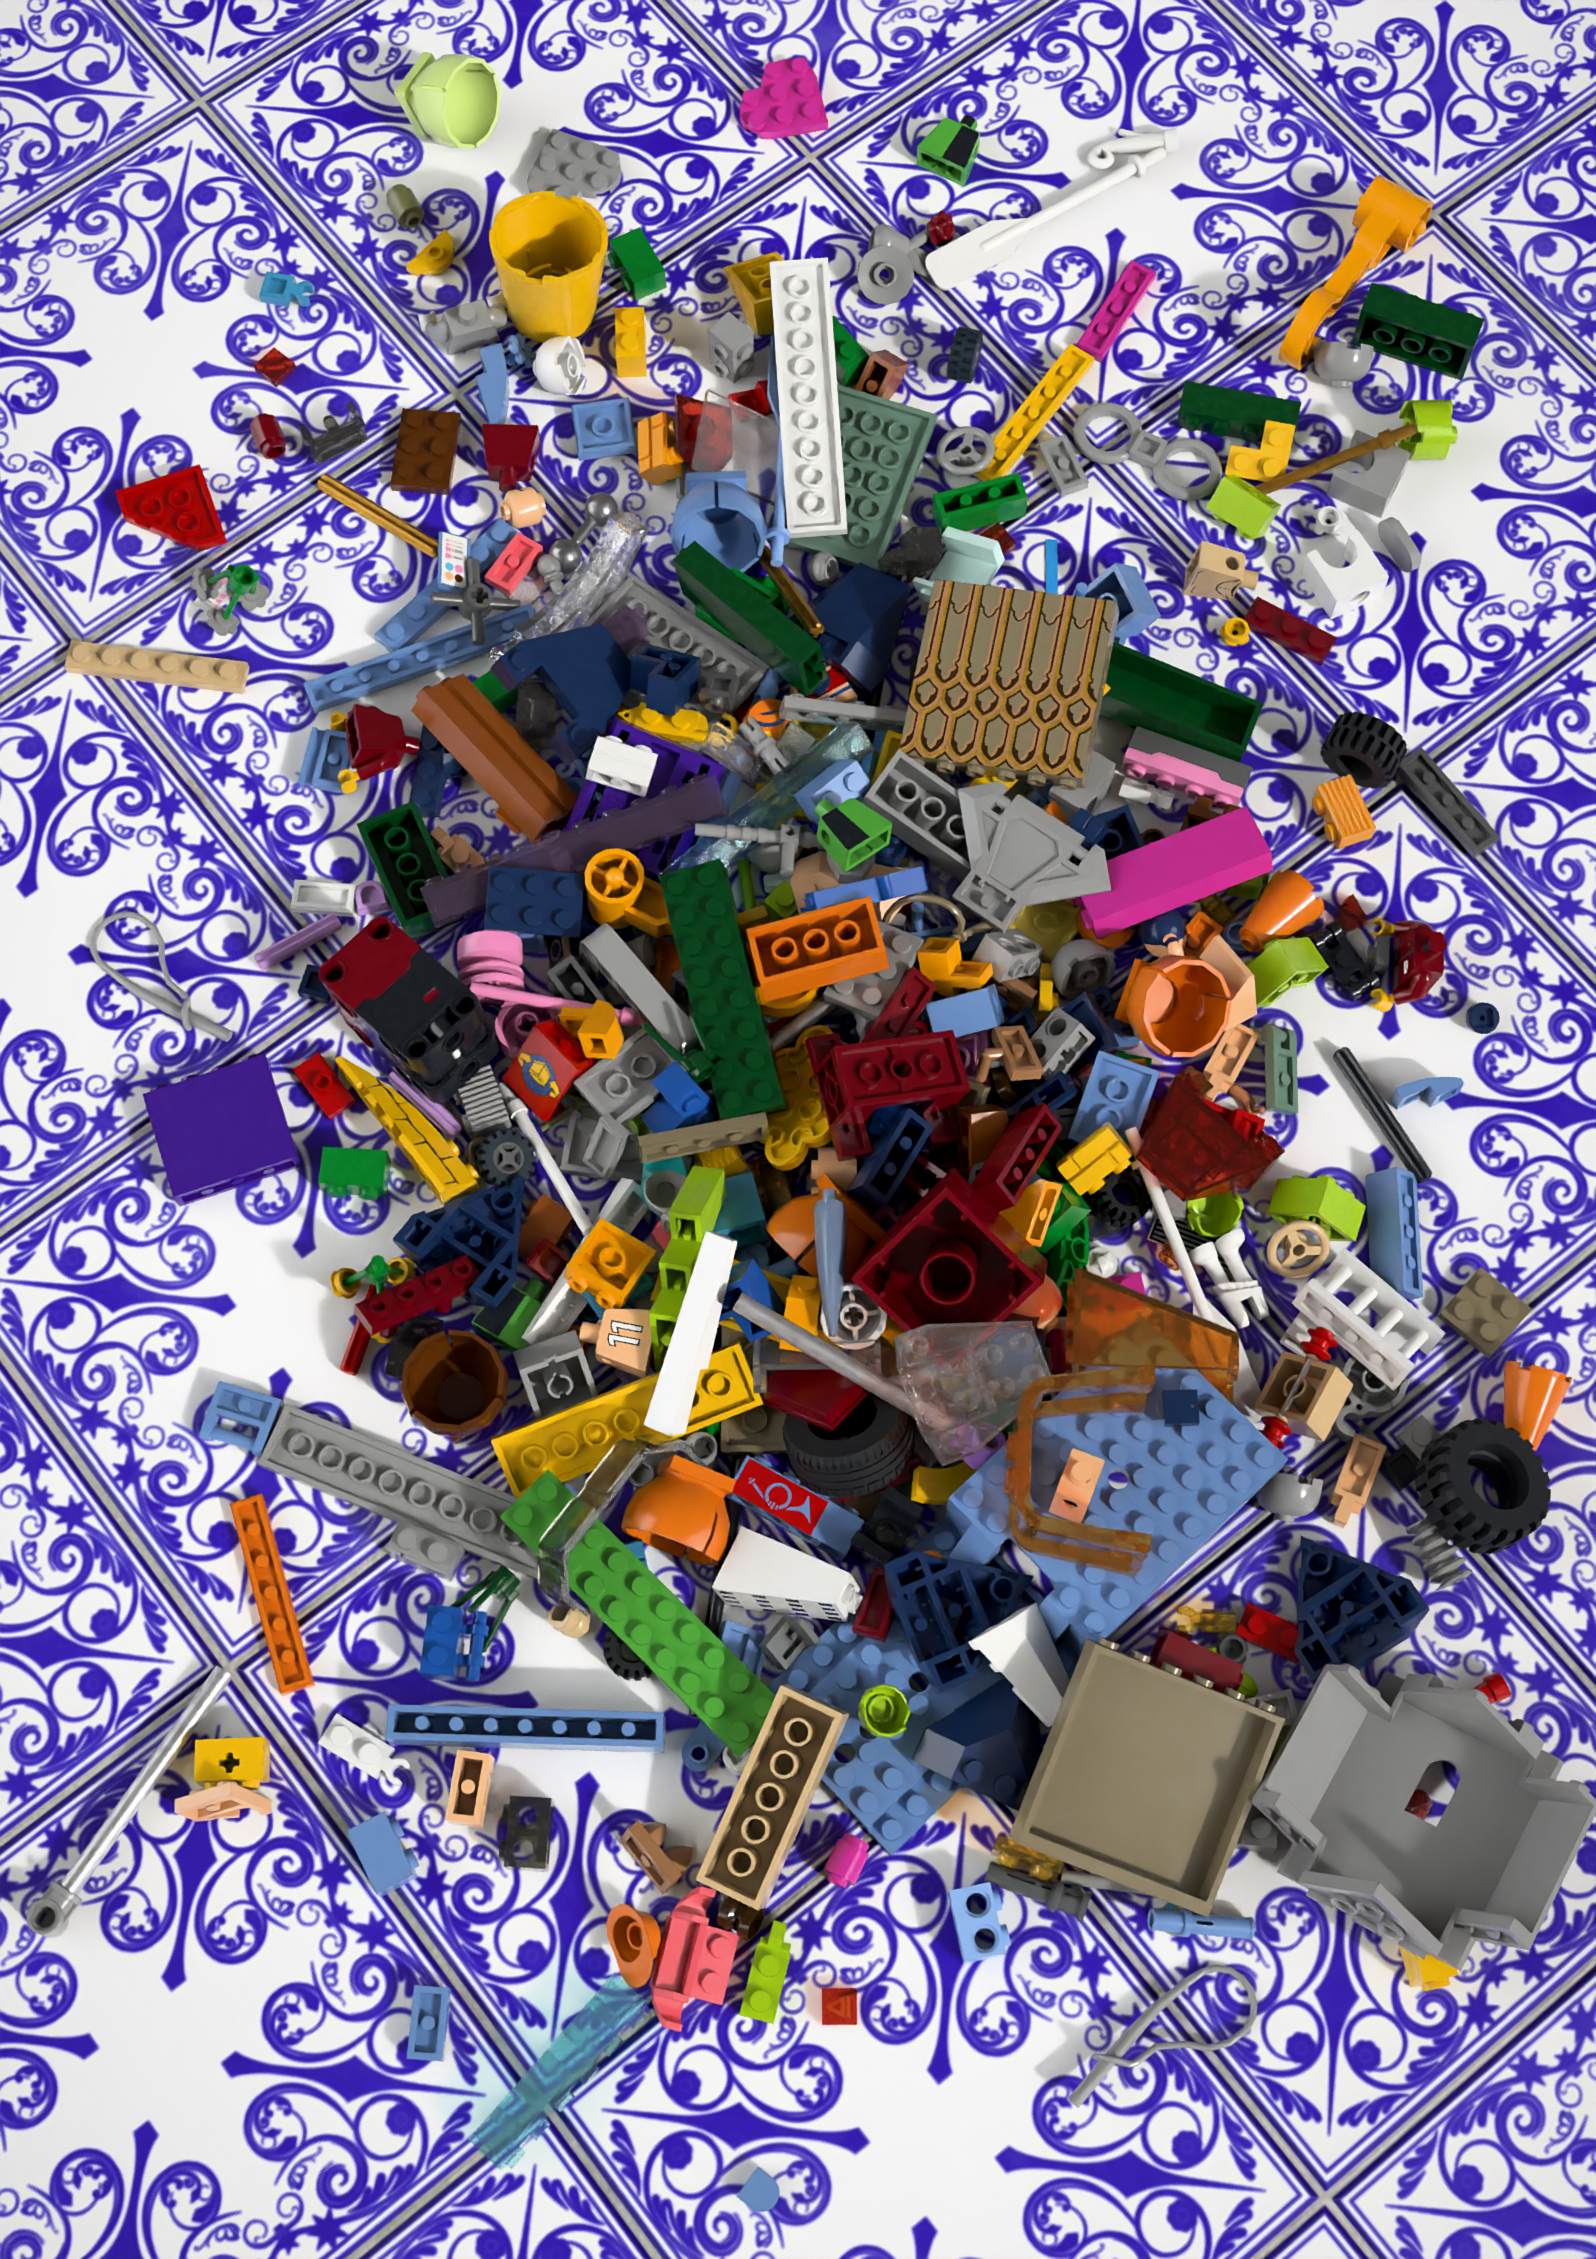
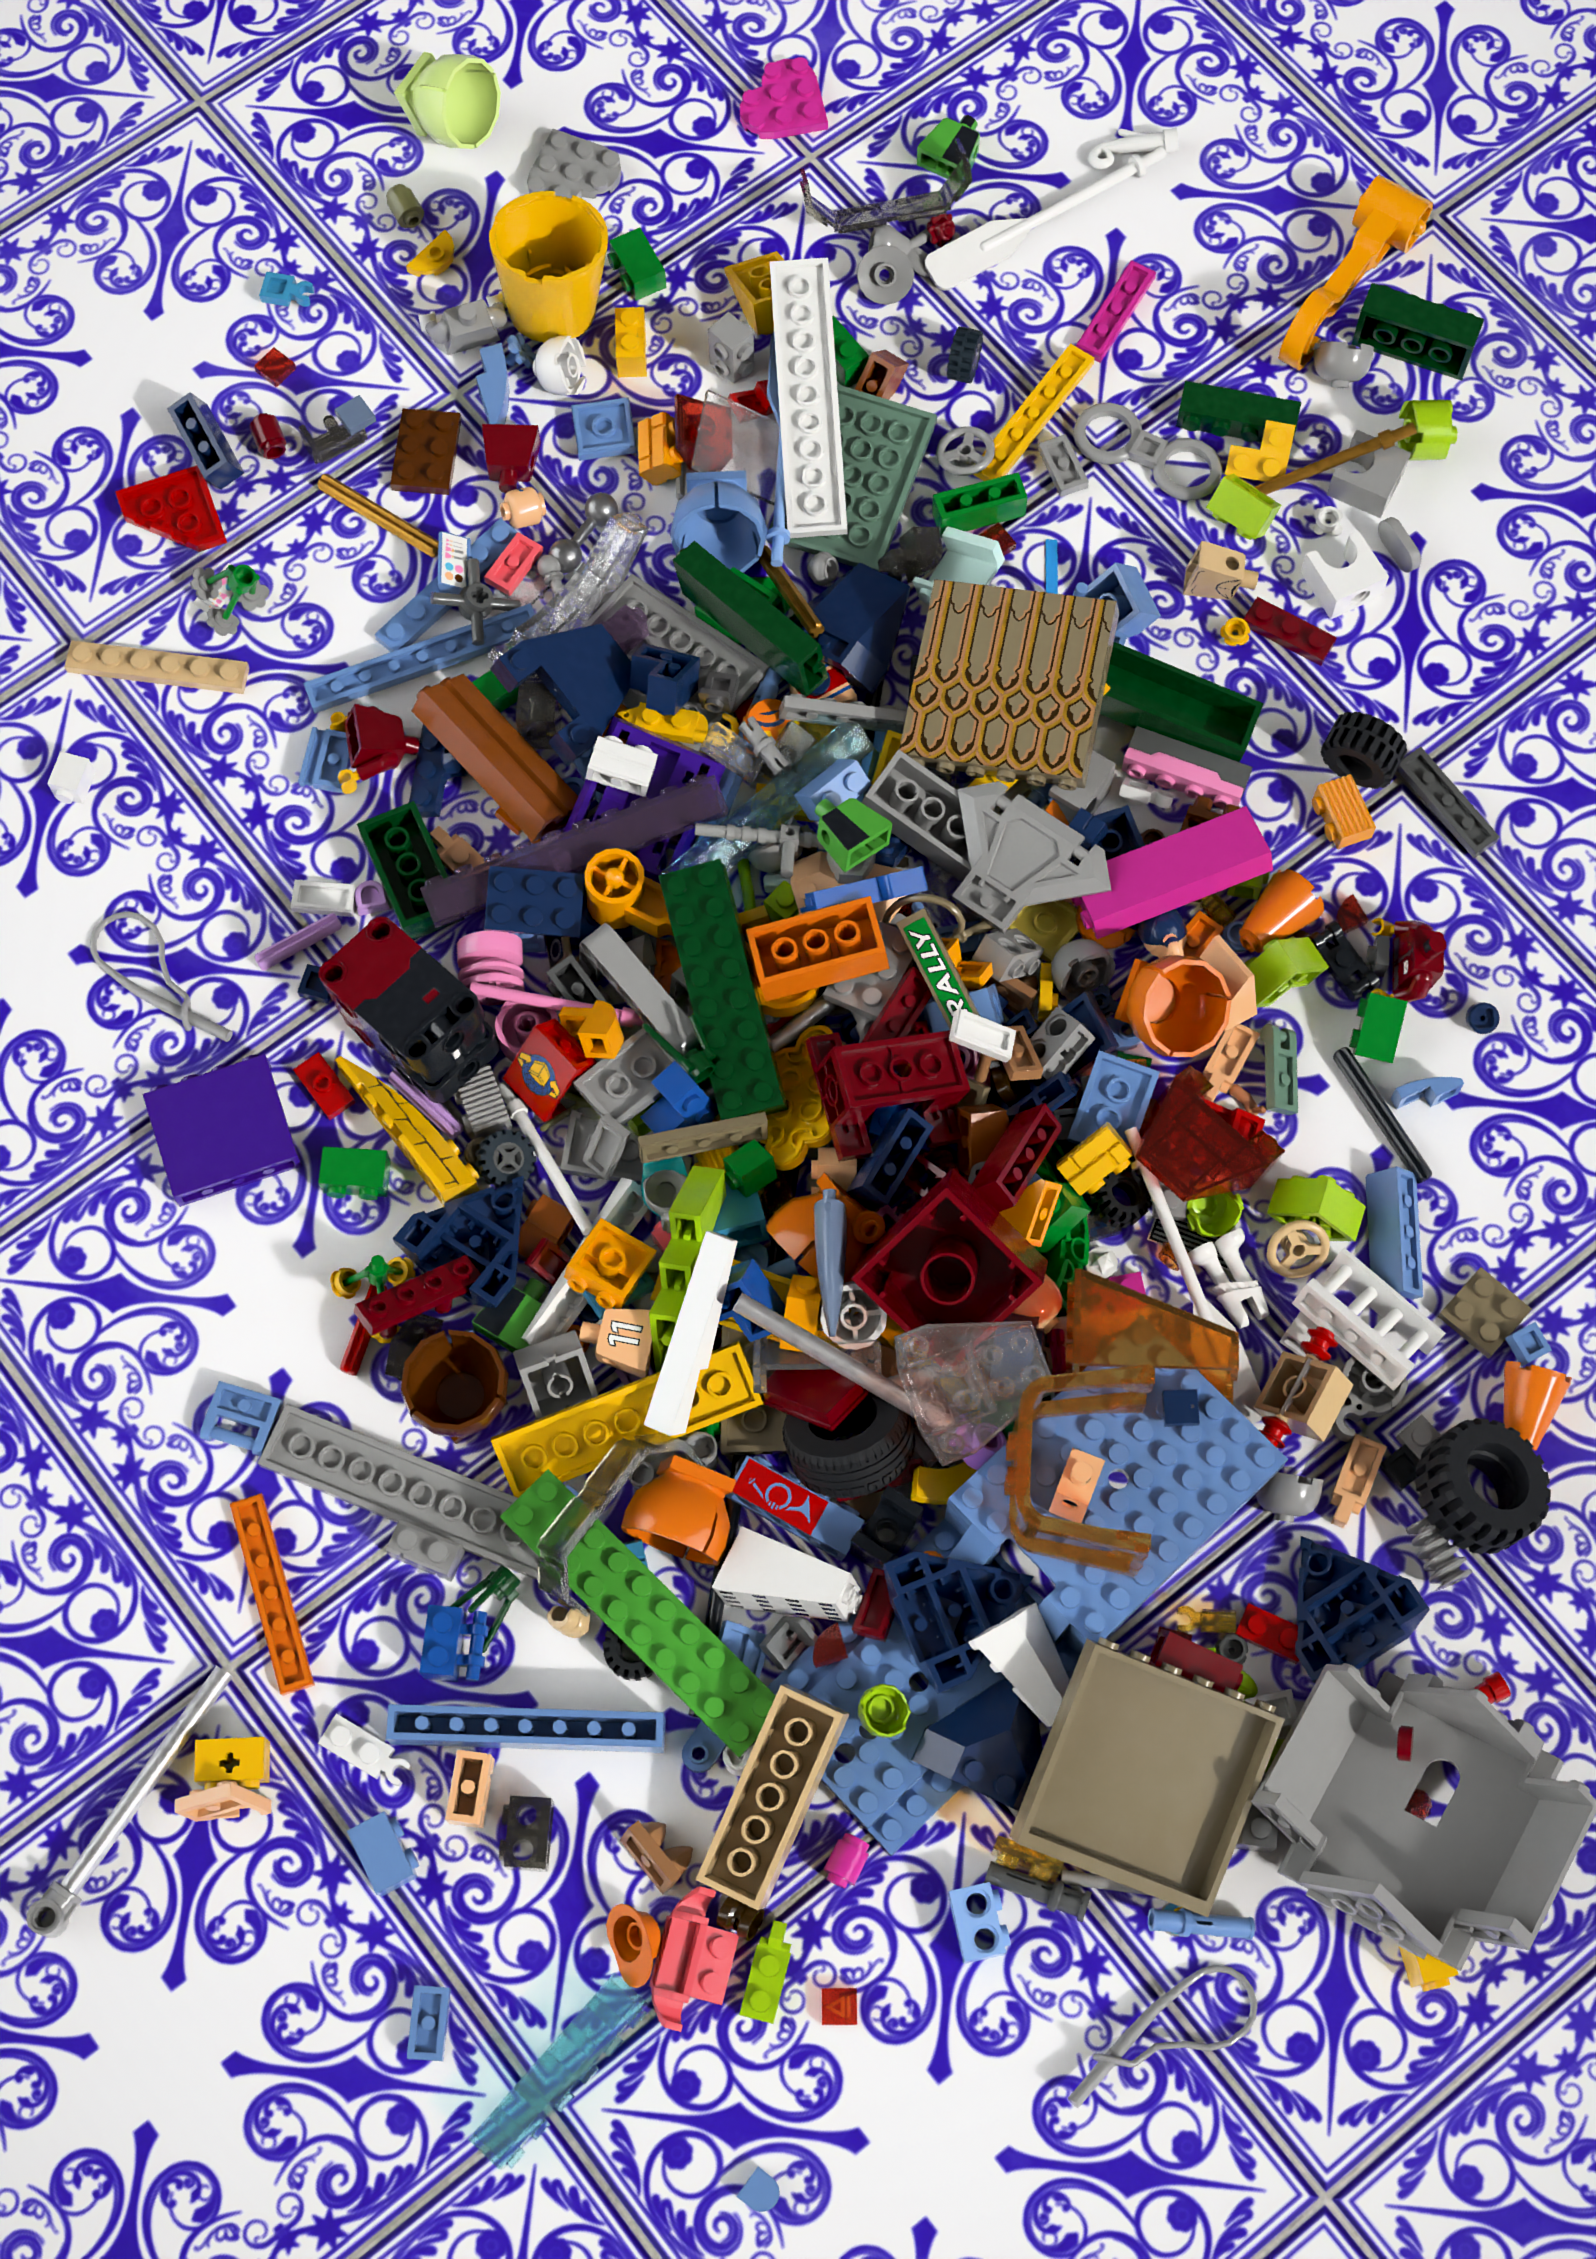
none -> white brick [47,751,96,804]
none -> dark blue brick [167,392,244,490]
none -> sand blue tile [334,395,376,436]
none -> green brick [723,1139,778,1198]
none -> clear smoke windscreen [799,138,972,233]
none -> clear red tile [813,1623,849,1668]
none -> orange plate [852,1211,885,1244]
none -> tile [896,908,980,1030]
none -> white tile [949,1008,1016,1063]
none -> green brick [1349,993,1408,1063]
none -> dark red tile [1396,1725,1414,1762]
none -> medium blue plate [1505,1322,1552,1367]

